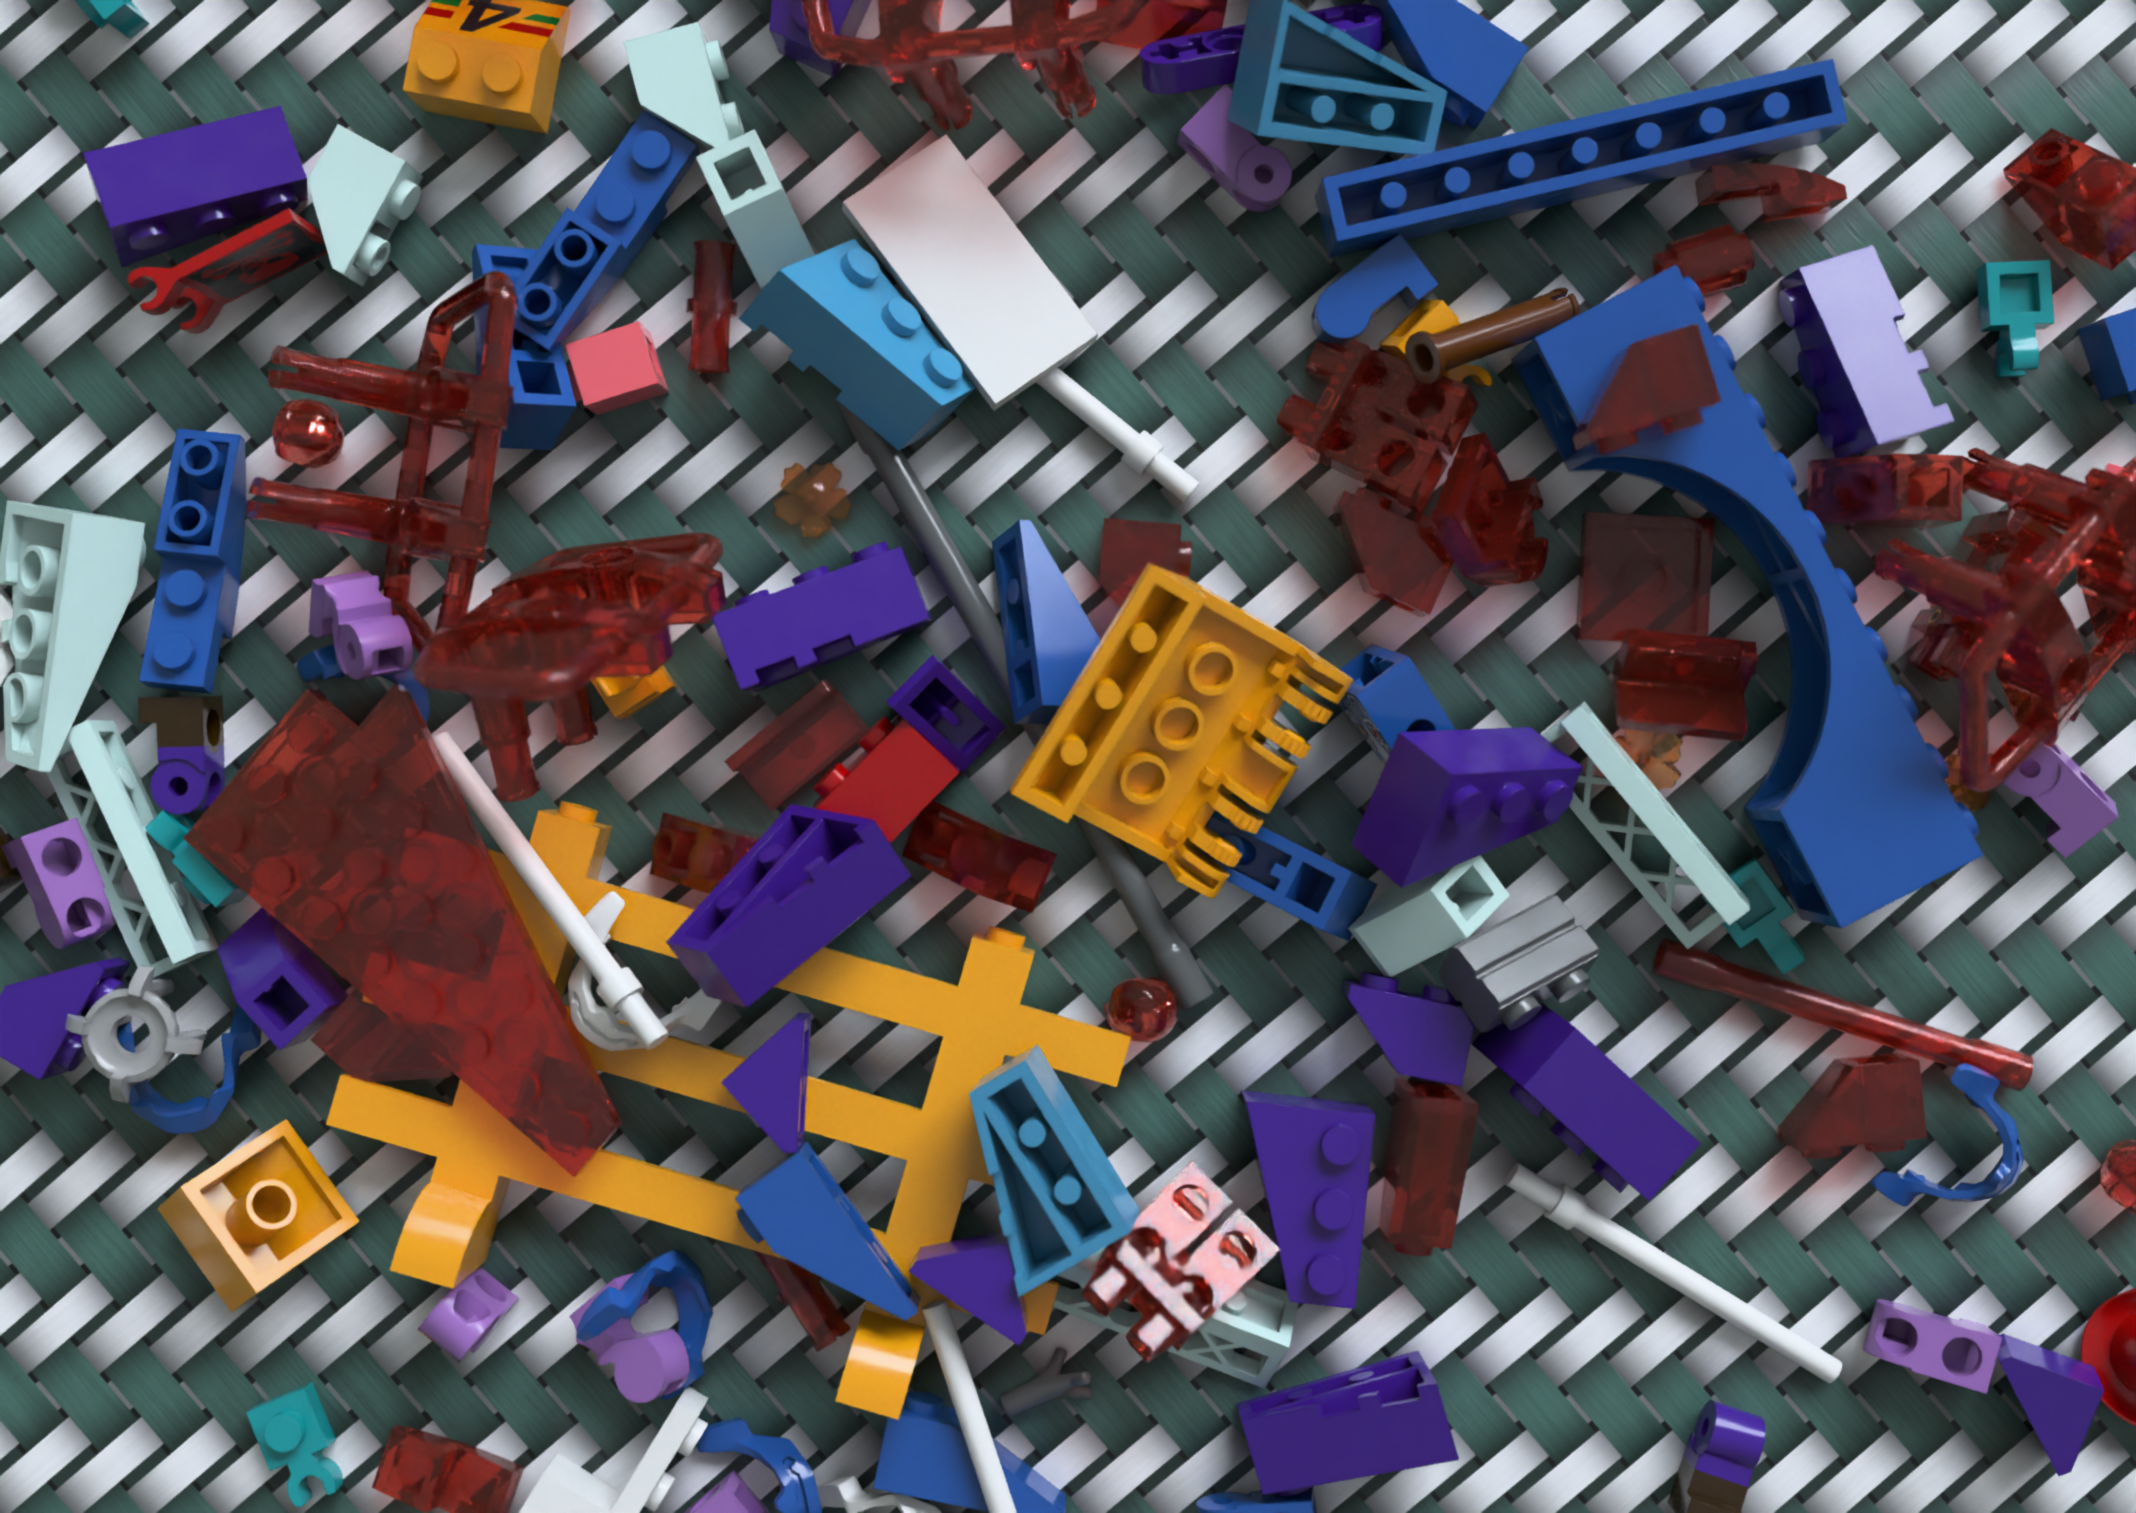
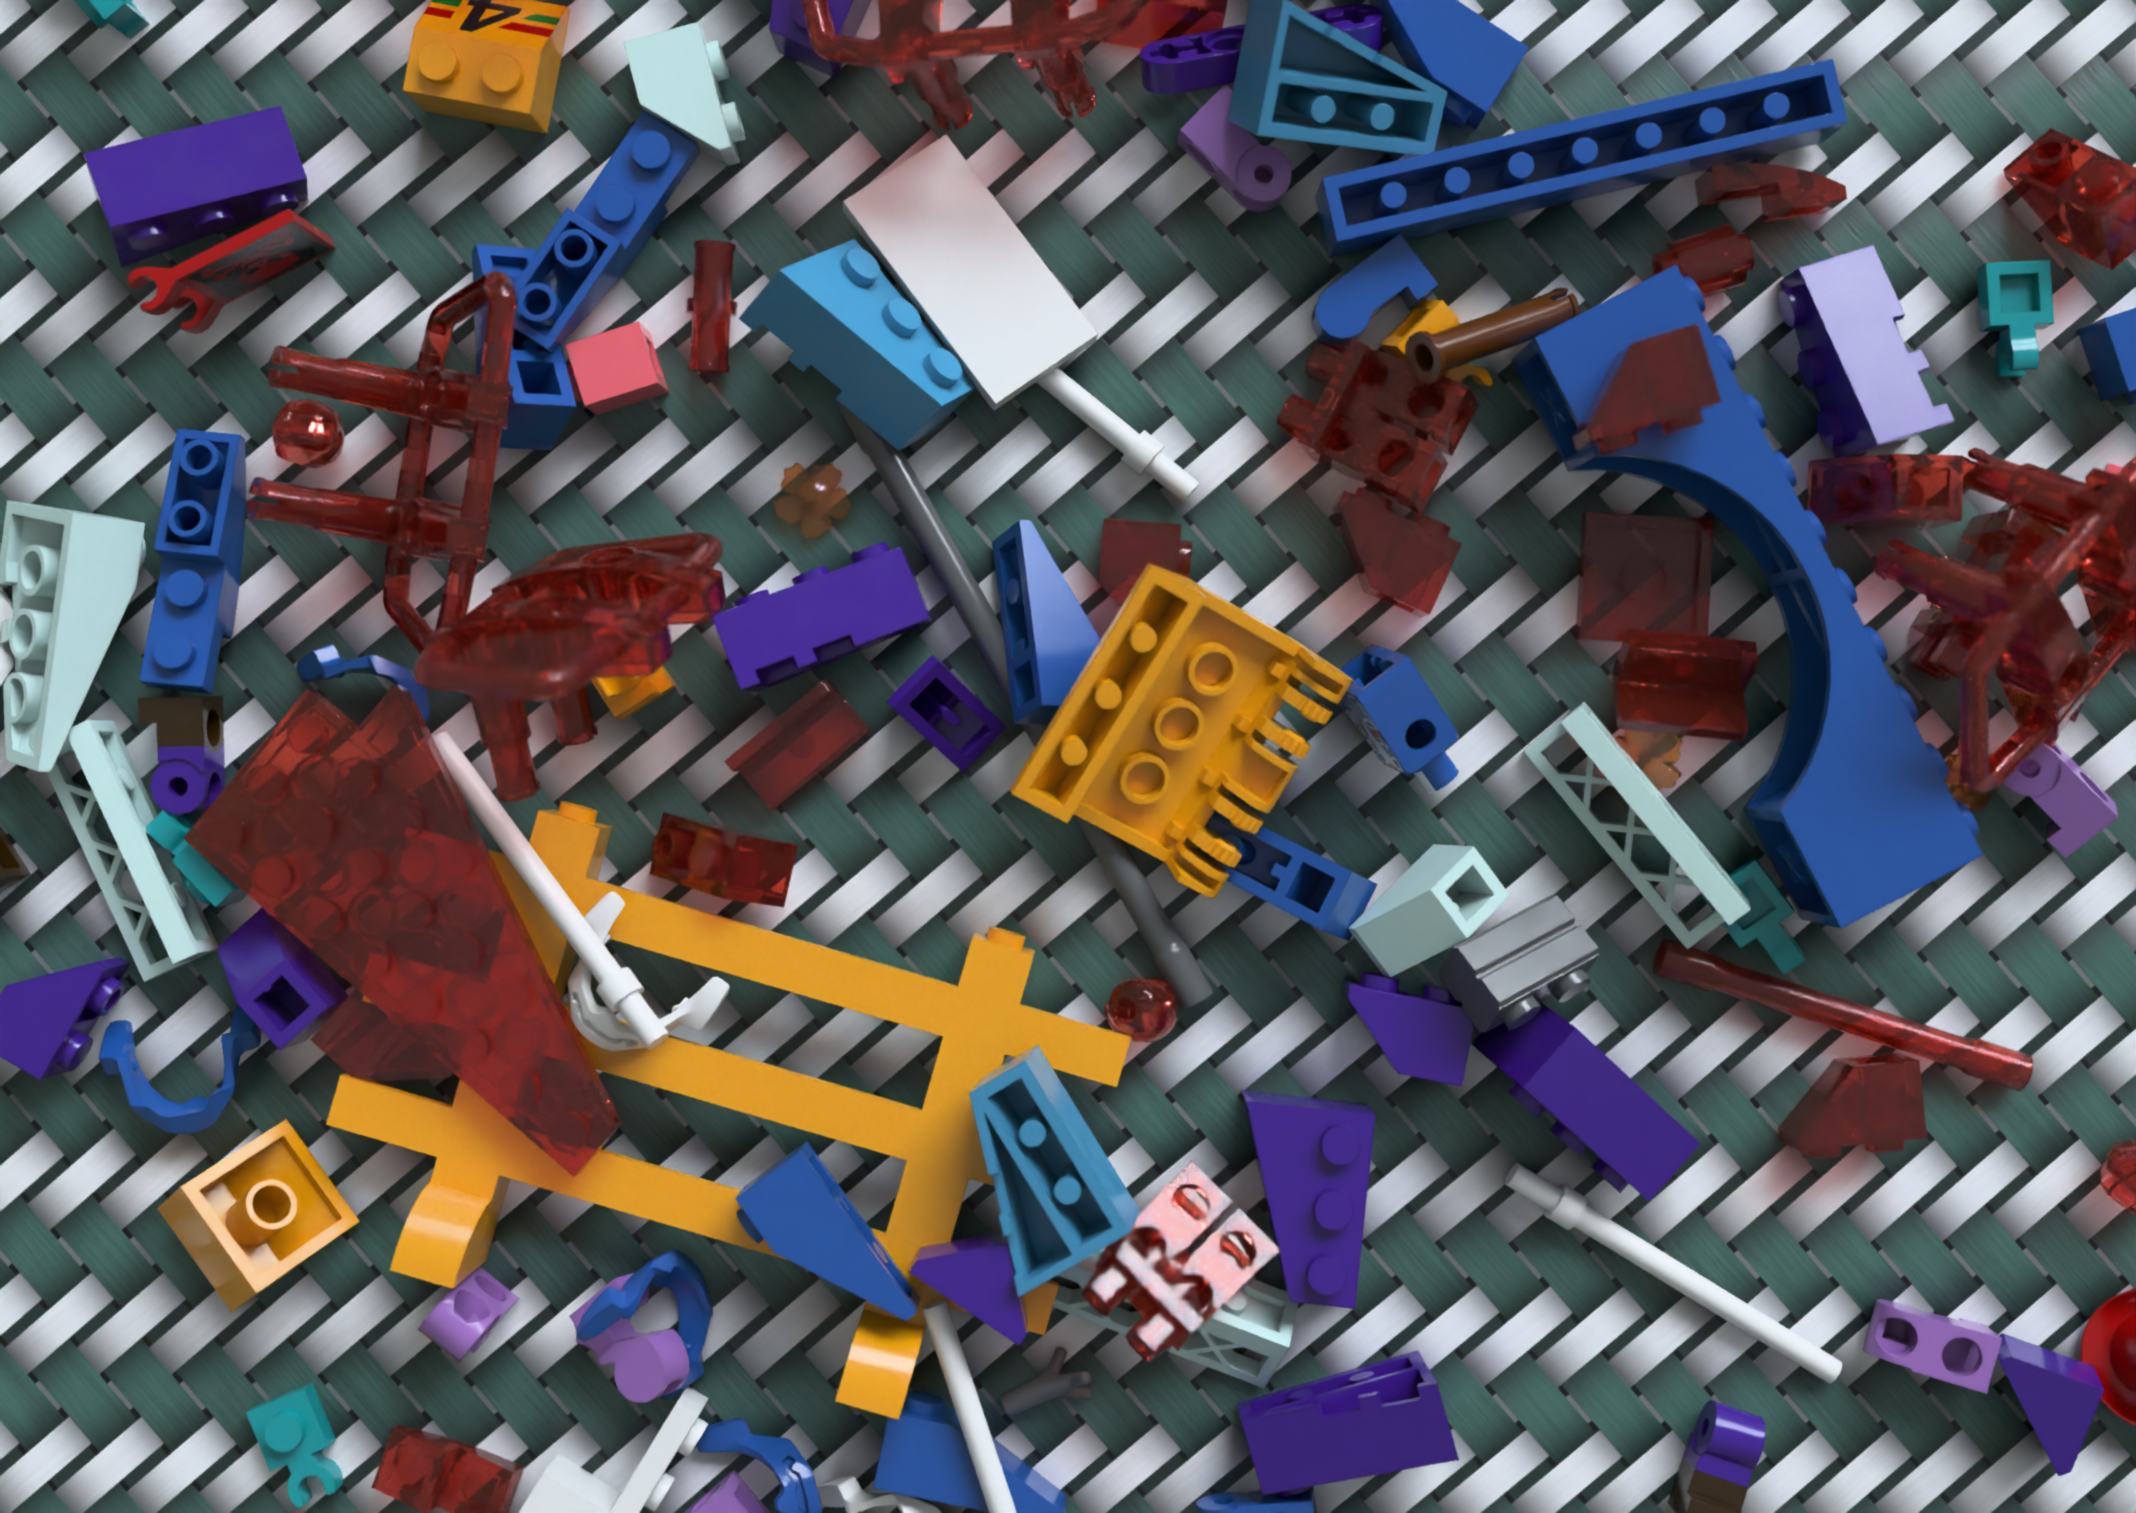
medium lavender leg [1,817,113,949] -> none
light grey piece [65,965,207,1103] -> none
light aqua slope [307,124,423,287] -> none
medium lavender leg [309,570,413,680] -> none
dark purple wedge [666,804,911,1008] -> none
light aqua slope [696,129,815,290] -> none
dark purple slope [721,1013,812,1153] -> none
clear red pin [753,1250,851,1352] -> none
red brick [813,715,959,843] -> none
clear red slope [902,800,1057,913] -> none
dark purple wedge [1351,727,1583,888] -> none
clear red slope [1379,1079,1478,1256] -> none
clear red slope [1431,432,1548,588] -> none
blue helmet [1870,1063,2024,1207] -> none

